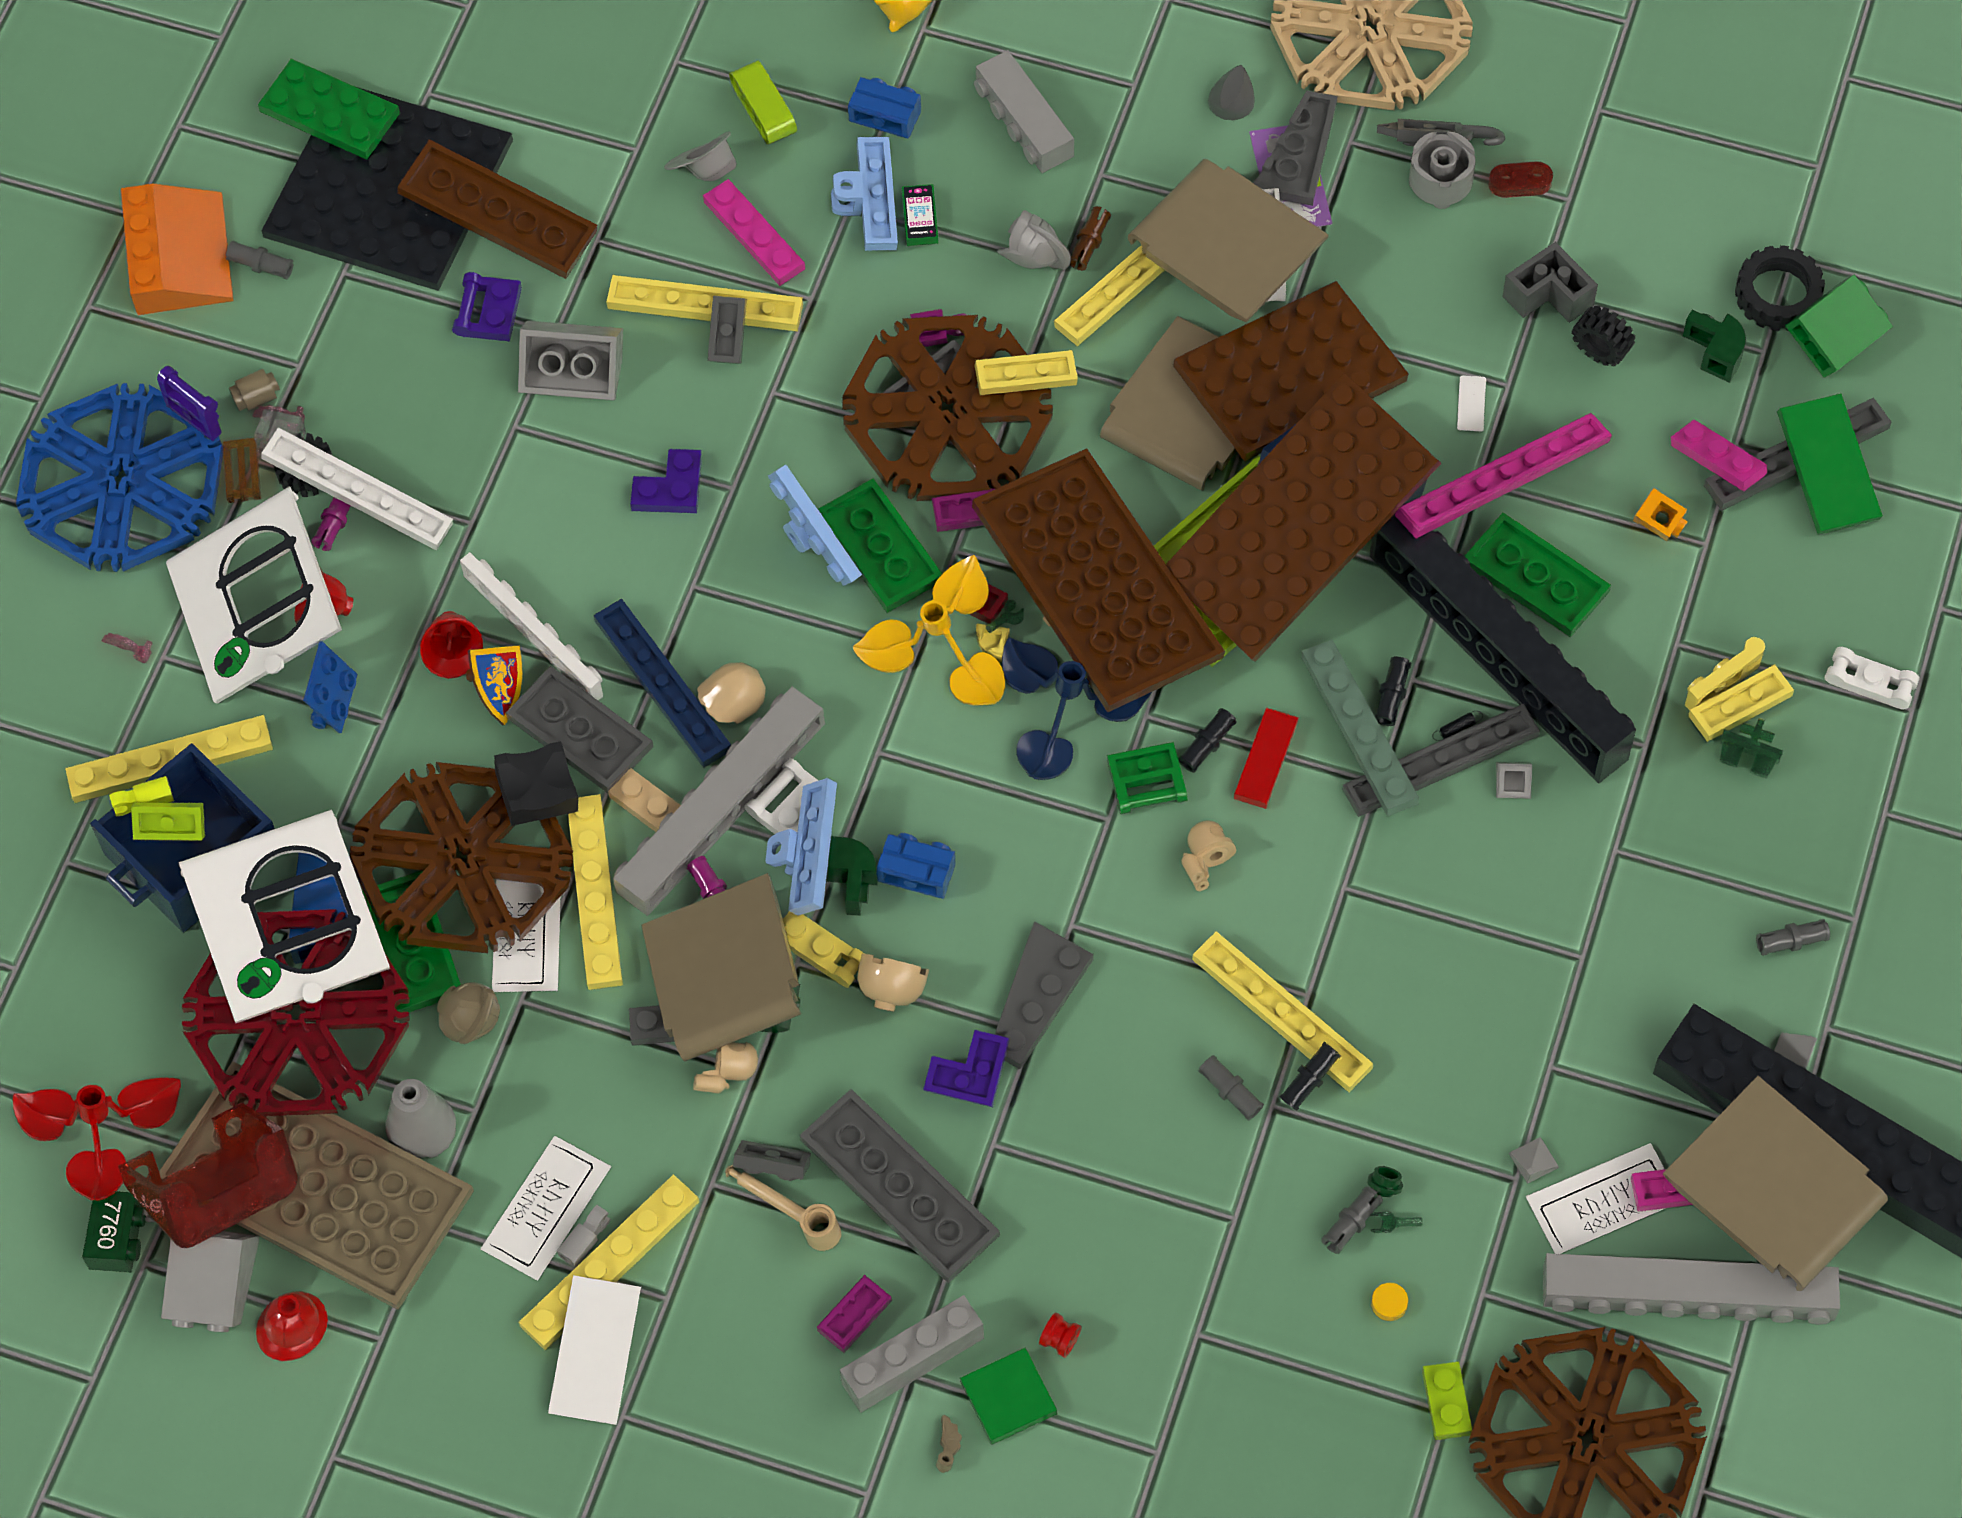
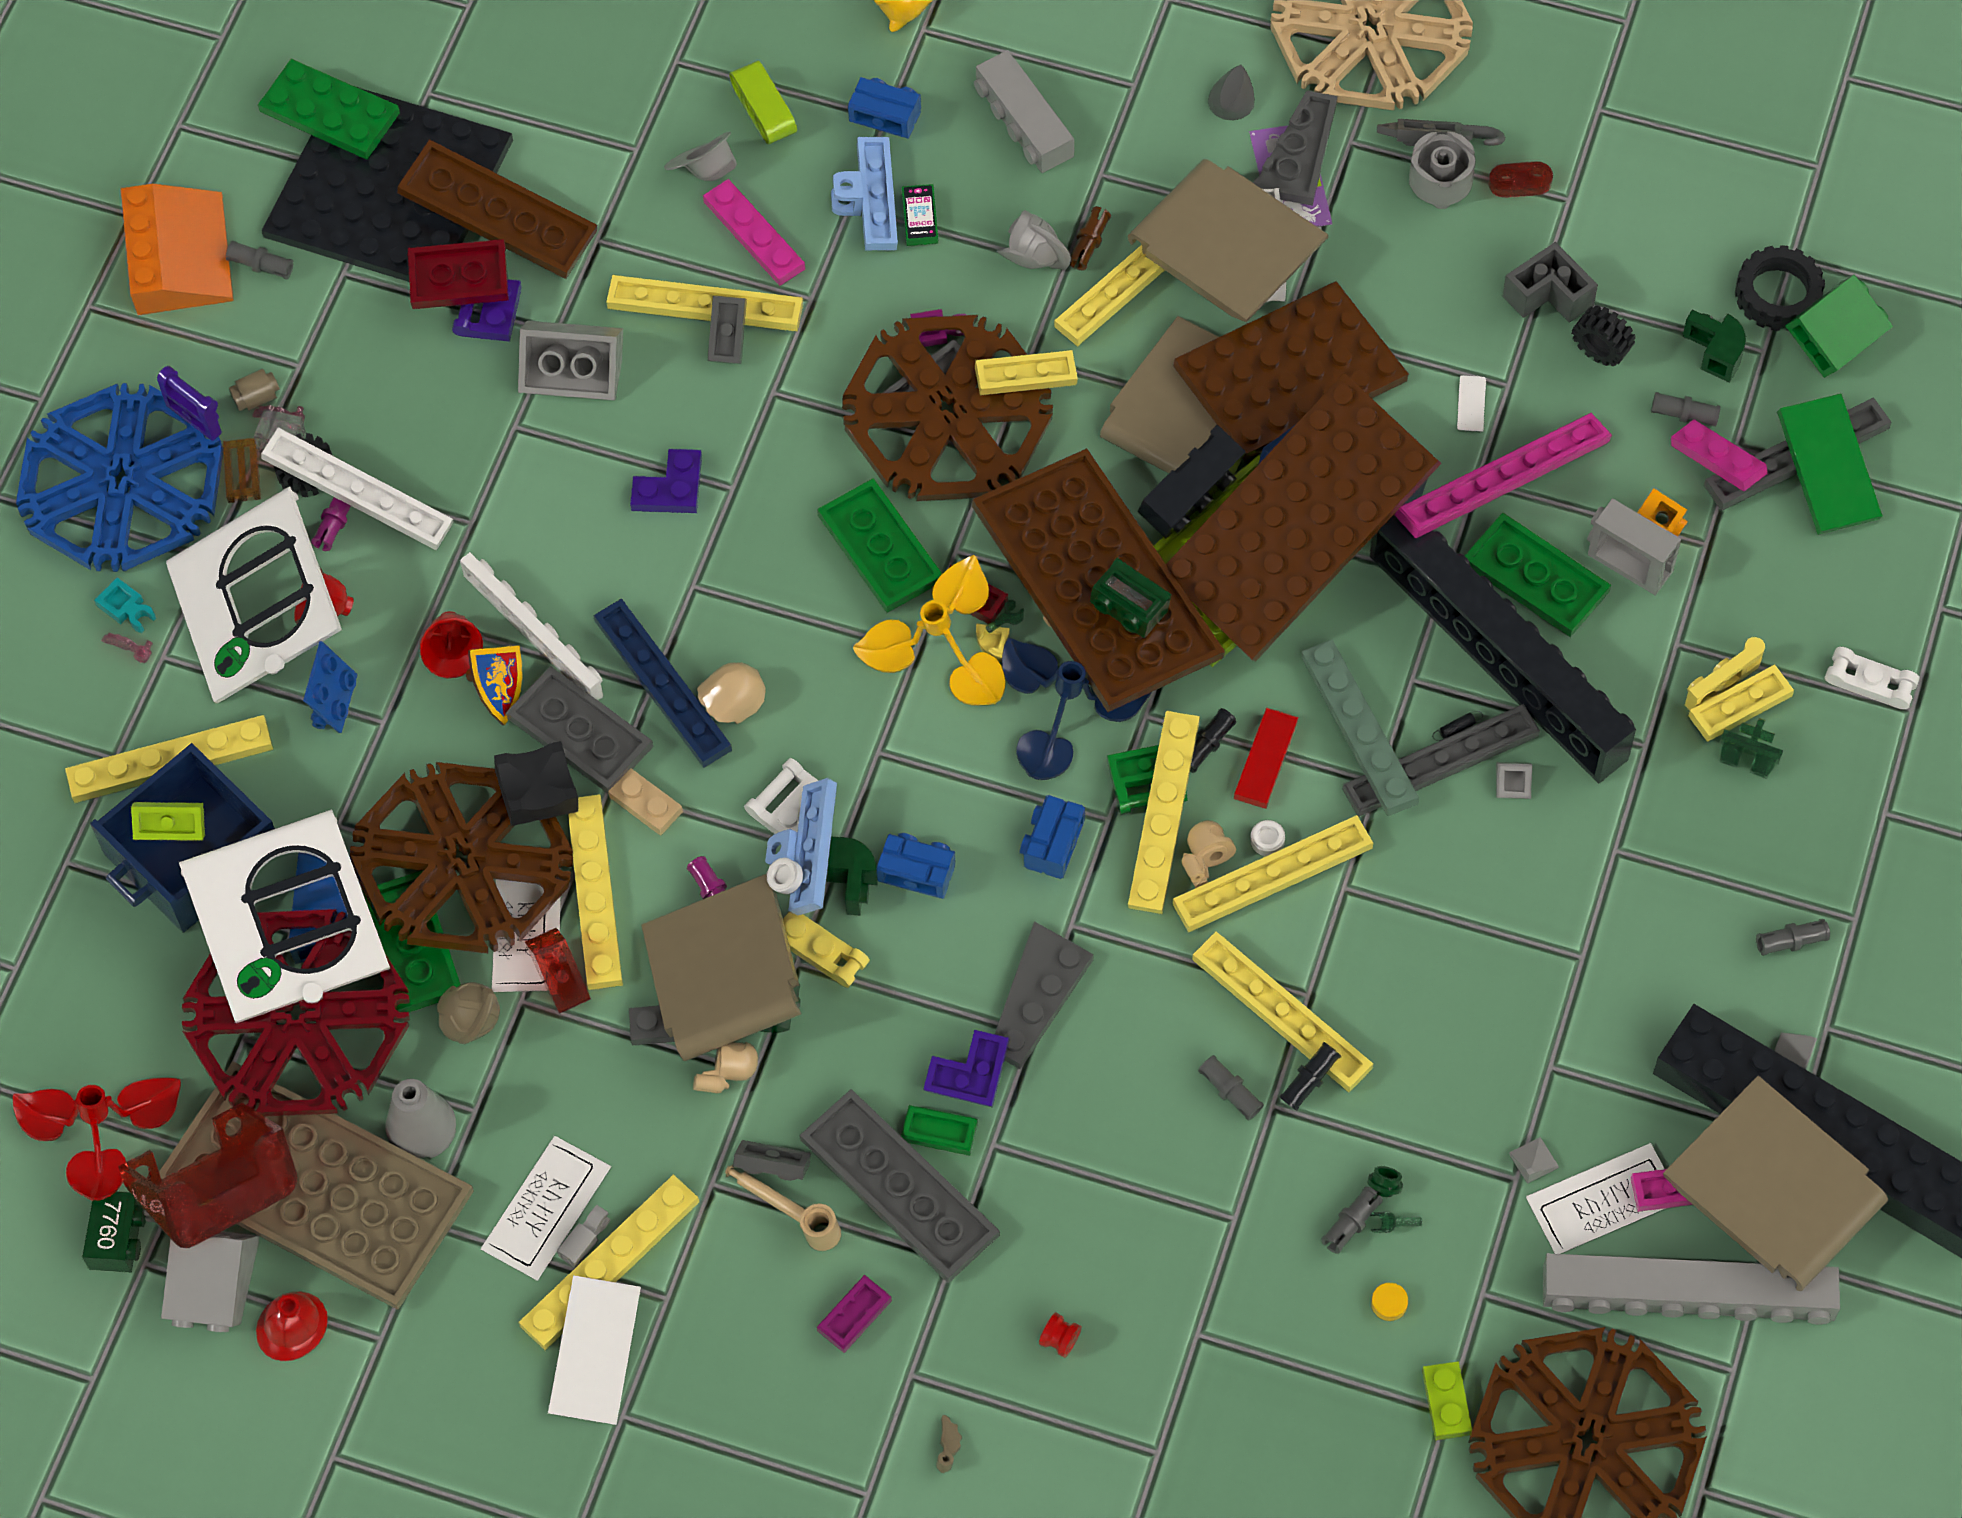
neon yellow bar [109,776,174,816] -> none
light grey brick [613,686,825,916] -> none
light blue plate [768,465,862,586] -> none
light grey brick [840,1295,984,1413] -> none
tan cylinder [857,953,929,1012] -> none
magenta plate [932,489,995,532] -> none
green tile [960,1347,1057,1445] -> none
black pin [1375,656,1412,726] -> none
none -> teal plate [94,577,156,633]
none -> dark red plate [408,239,509,309]
none -> clear red slope [525,928,591,1014]
none -> white tile [767,858,803,894]
none -> green tile [901,1105,978,1156]
none -> blue brick [1020,795,1085,879]
none -> dark green window [1090,558,1172,639]
none -> light yellow plate [1128,711,1200,914]
none -> black wedge [1137,424,1246,539]
none -> light yellow plate [1173,815,1373,933]
none -> white tile [1250,820,1285,856]
none -> light grey window [1587,498,1681,596]
none -> dark grey pin [1651,392,1721,427]

